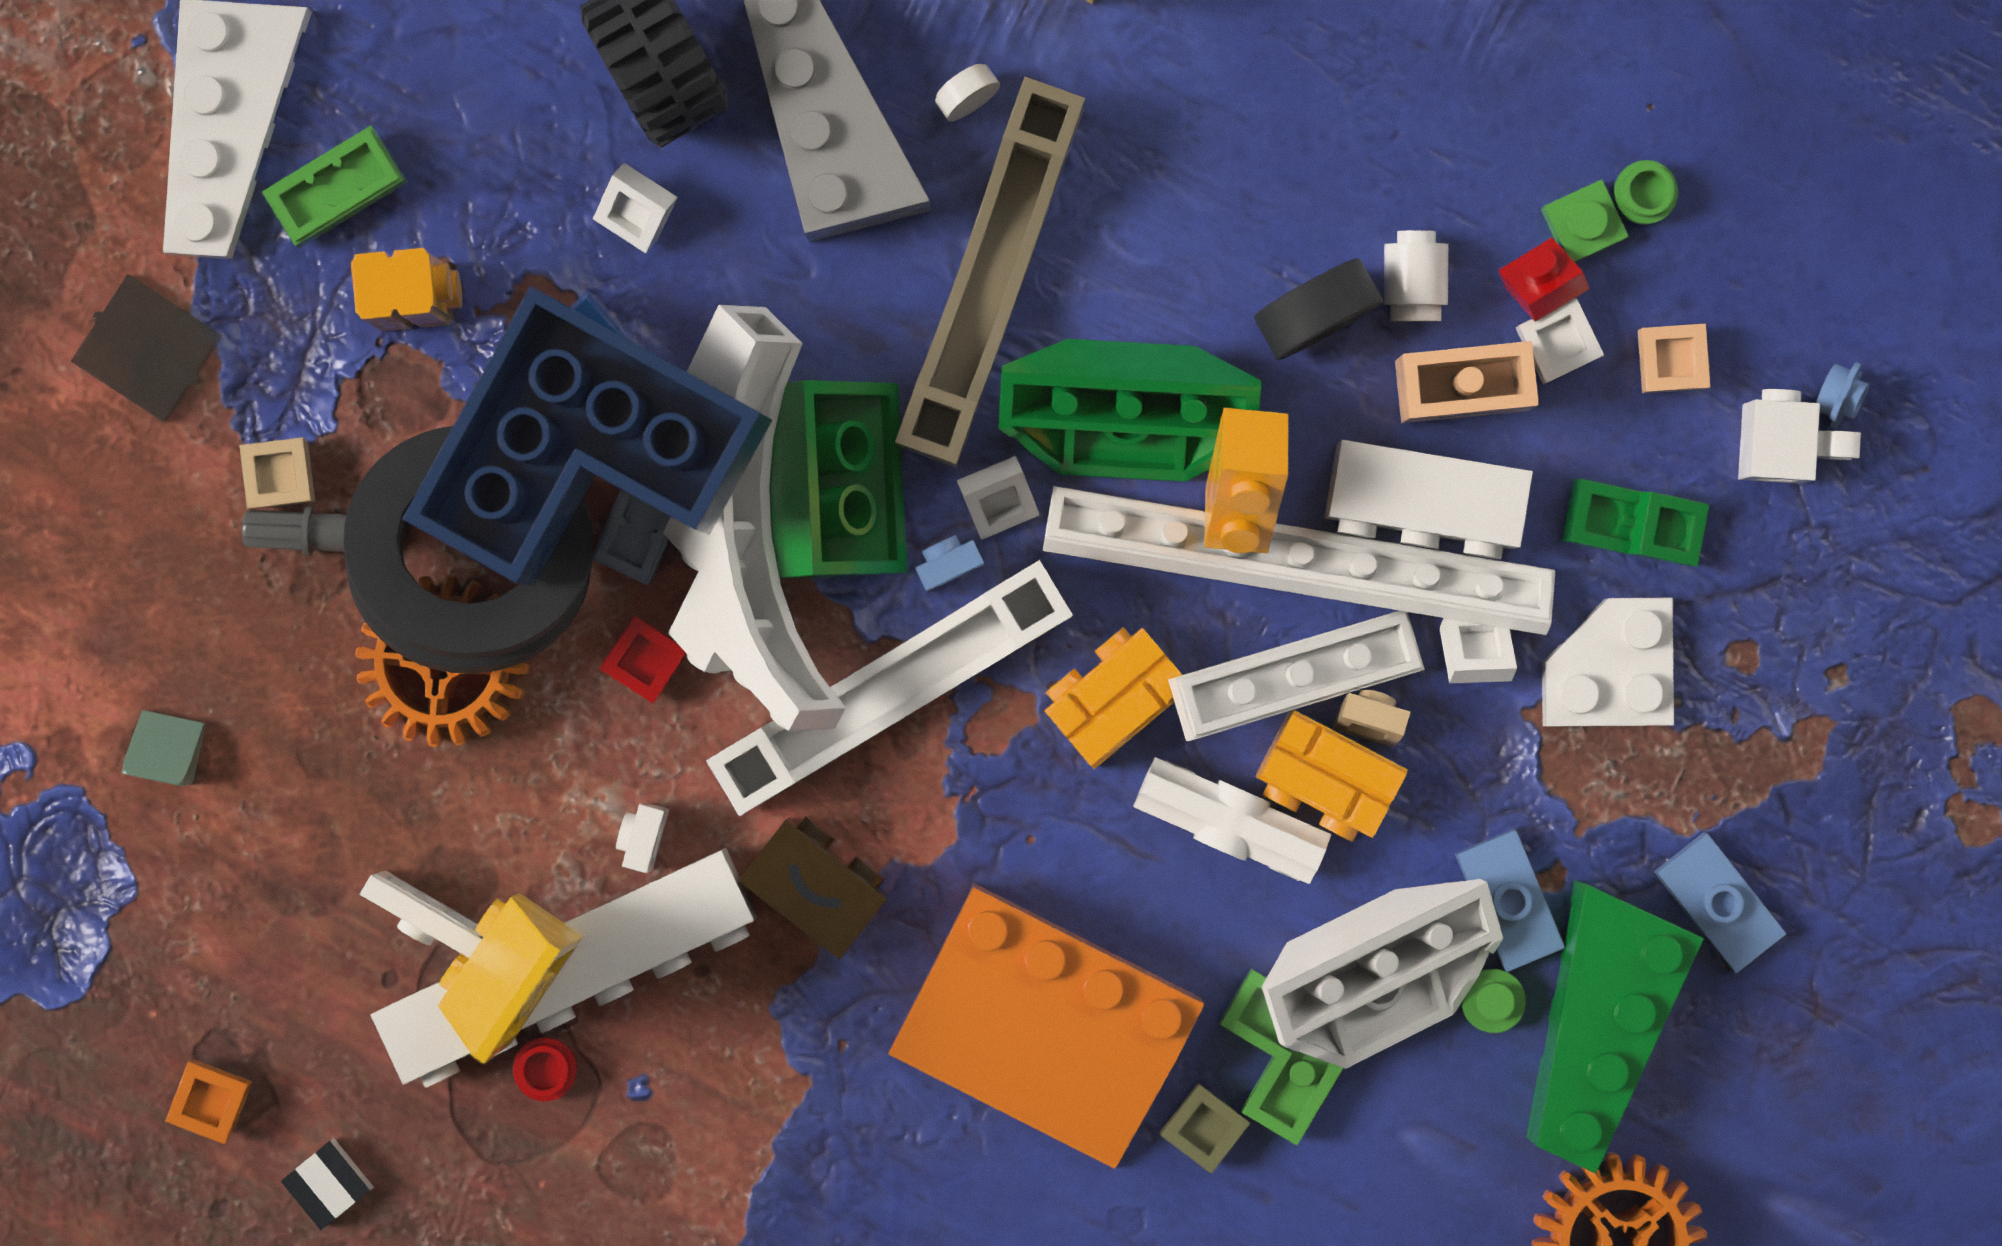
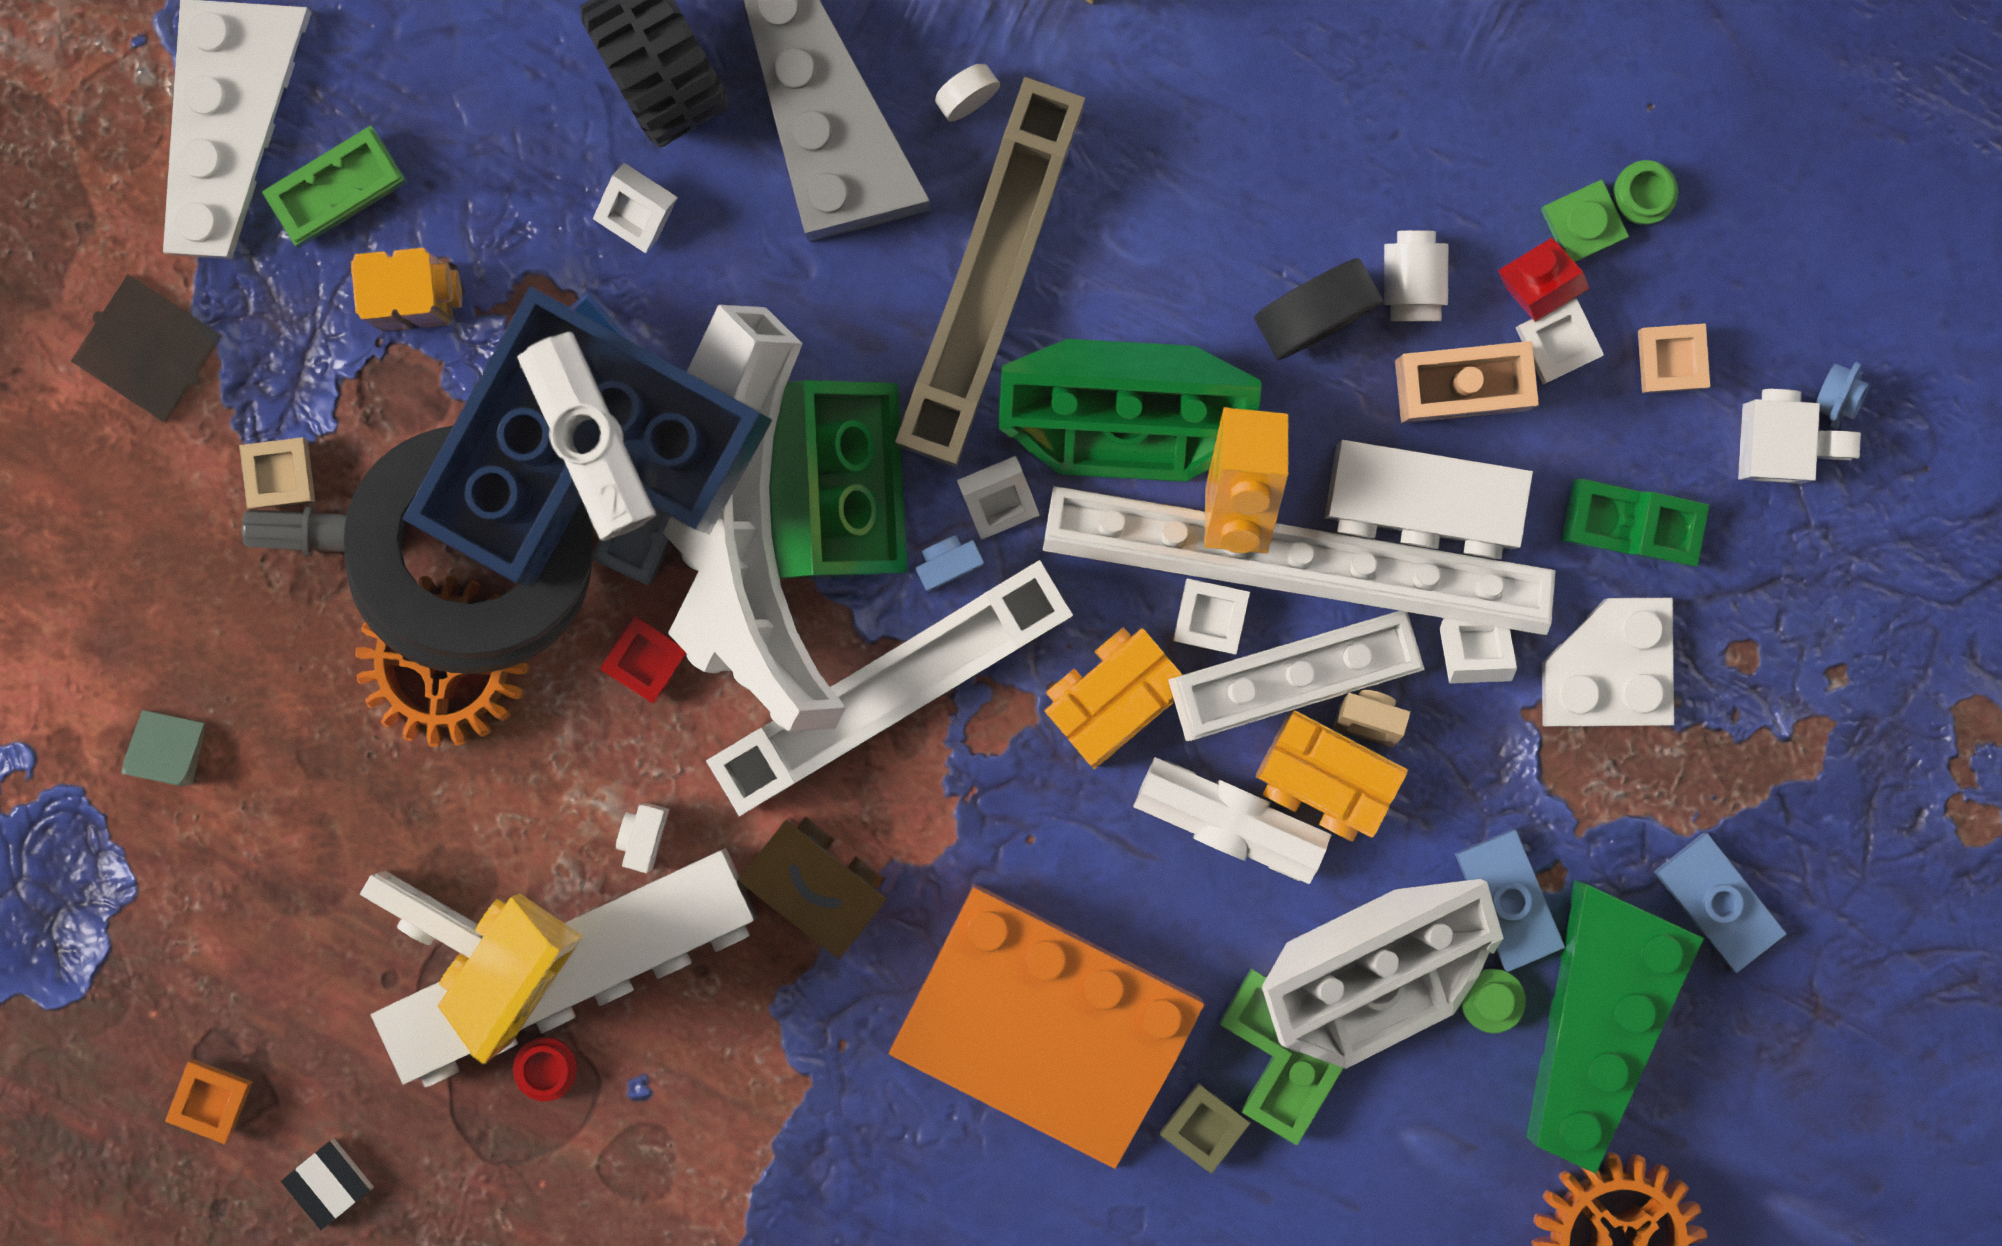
none -> white piece [517,332,656,541]
none -> white plate [1173,578,1250,655]

